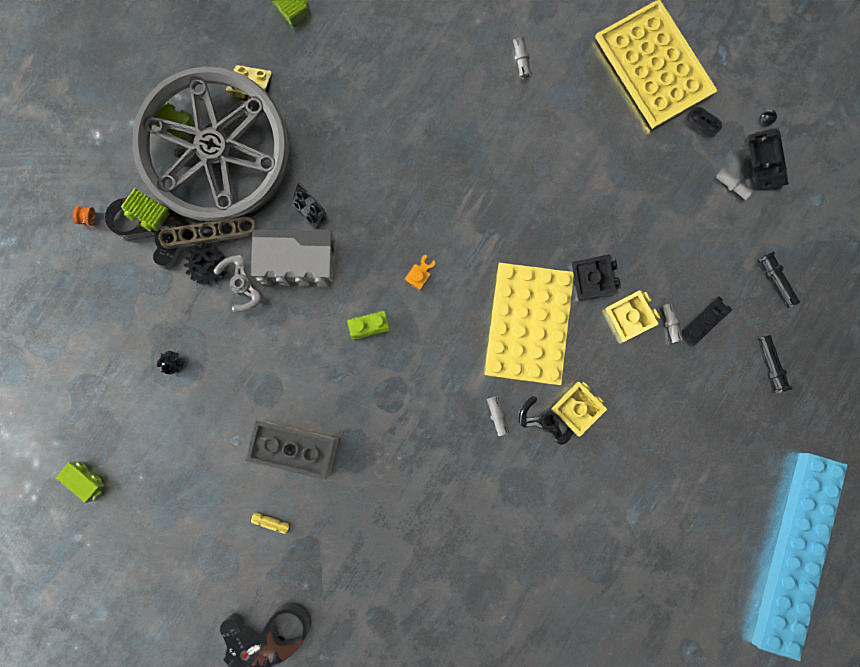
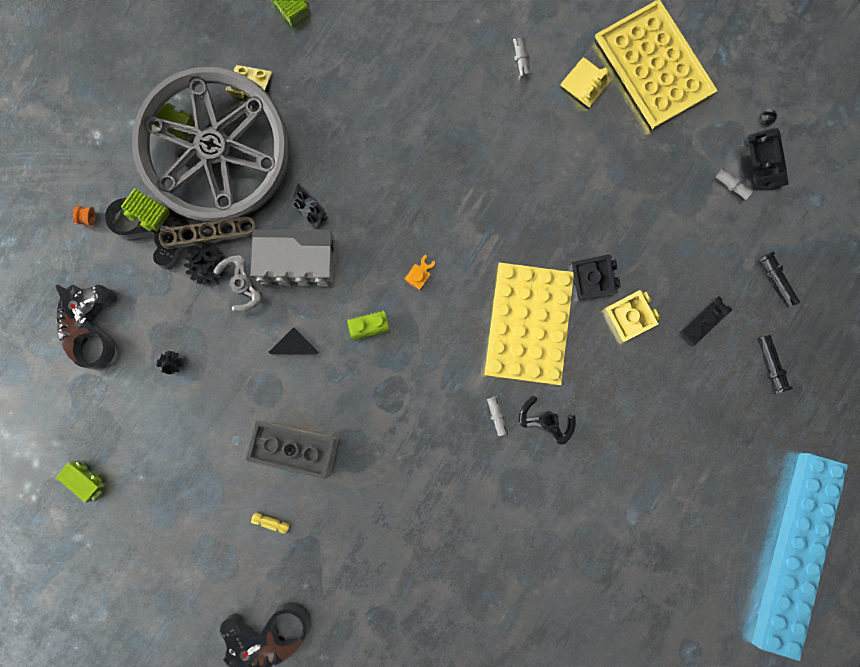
light yellow plate [551,382,607,437] -> none
light grey pin [662,303,684,343] -> none
black beam [687,107,722,136] -> none
none -> black animal [56,285,115,370]
none -> black tile [269,327,319,355]
none -> light yellow hinge [560,57,612,107]

